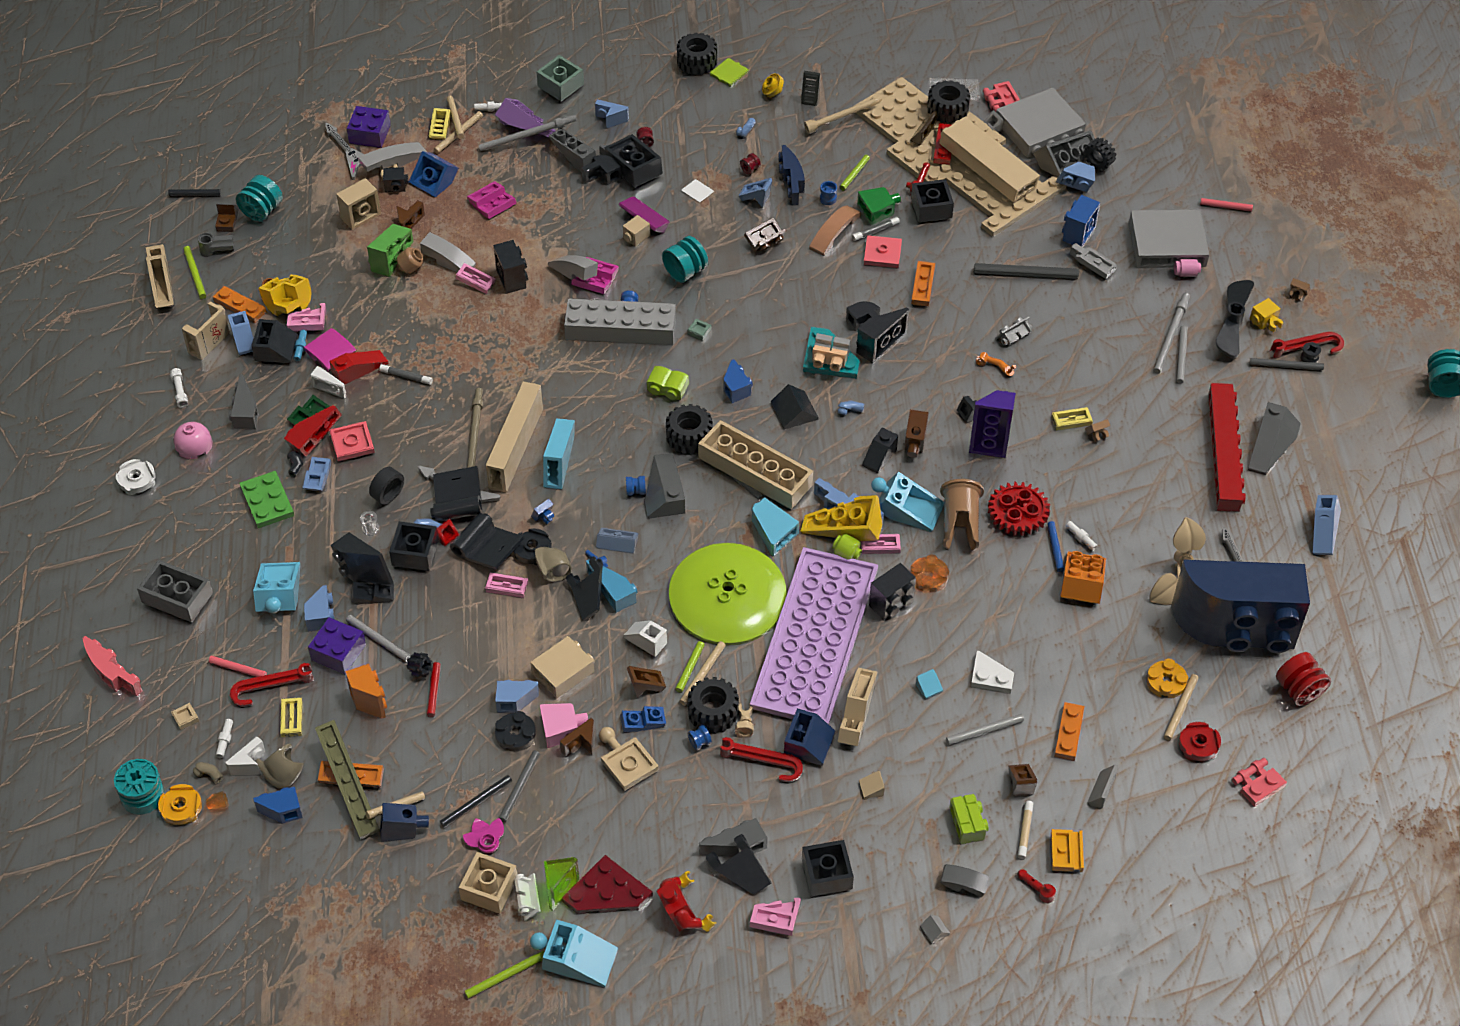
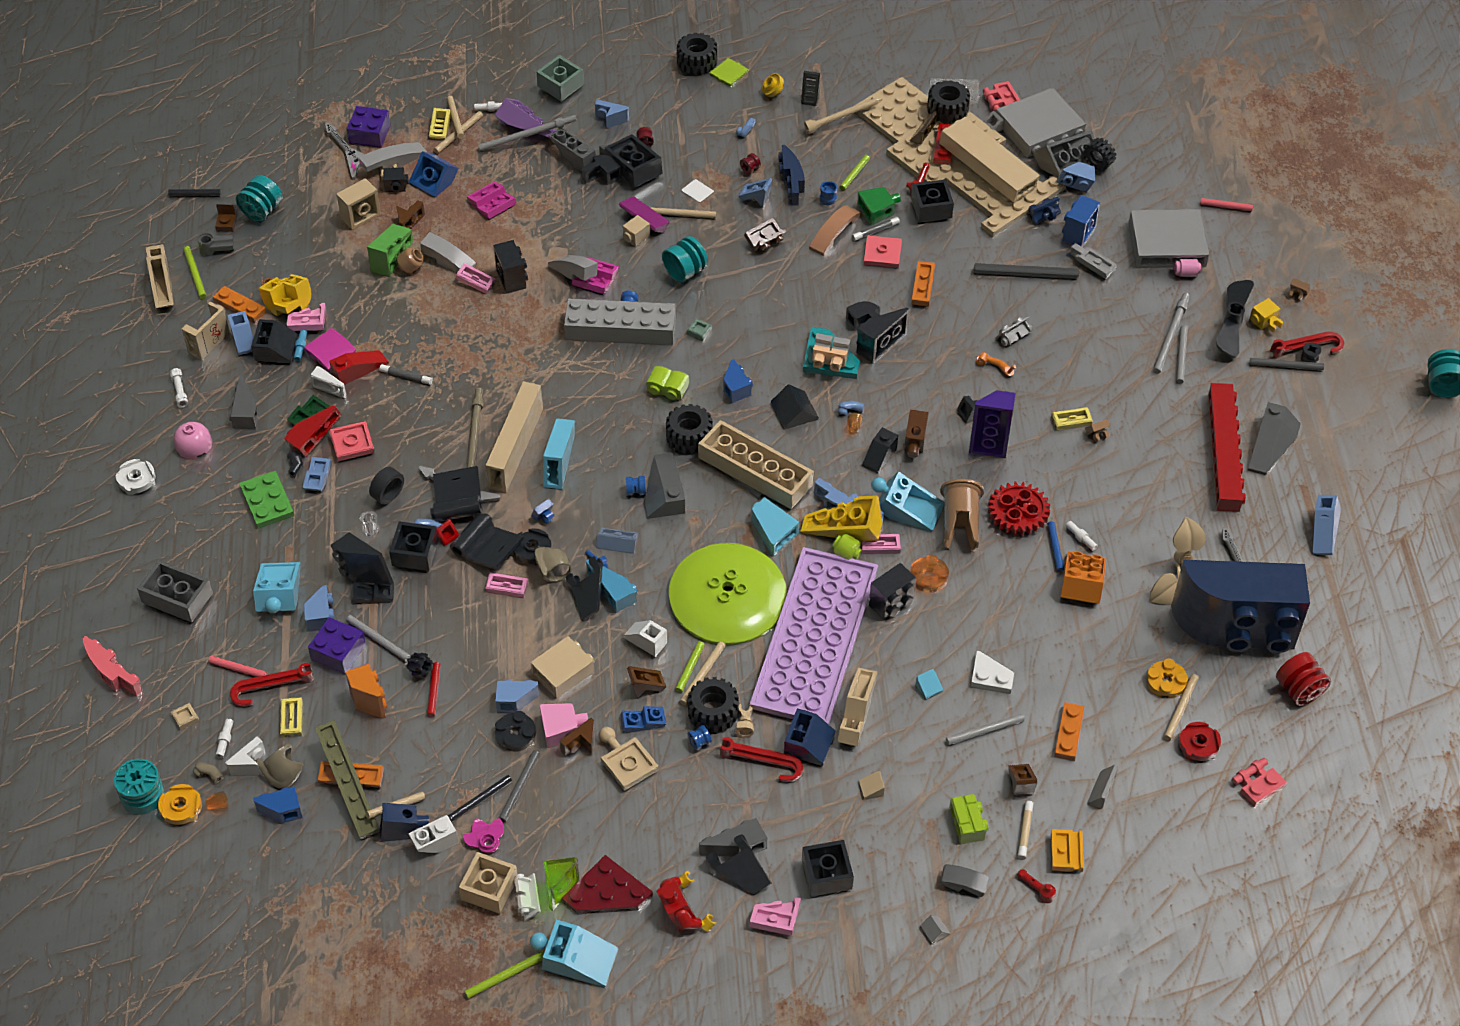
none -> white slope [408,815,459,853]
none -> tan bar [650,207,716,219]
none -> clear orange hose [847,413,863,433]
none -> dark blue hips [1029,197,1061,225]

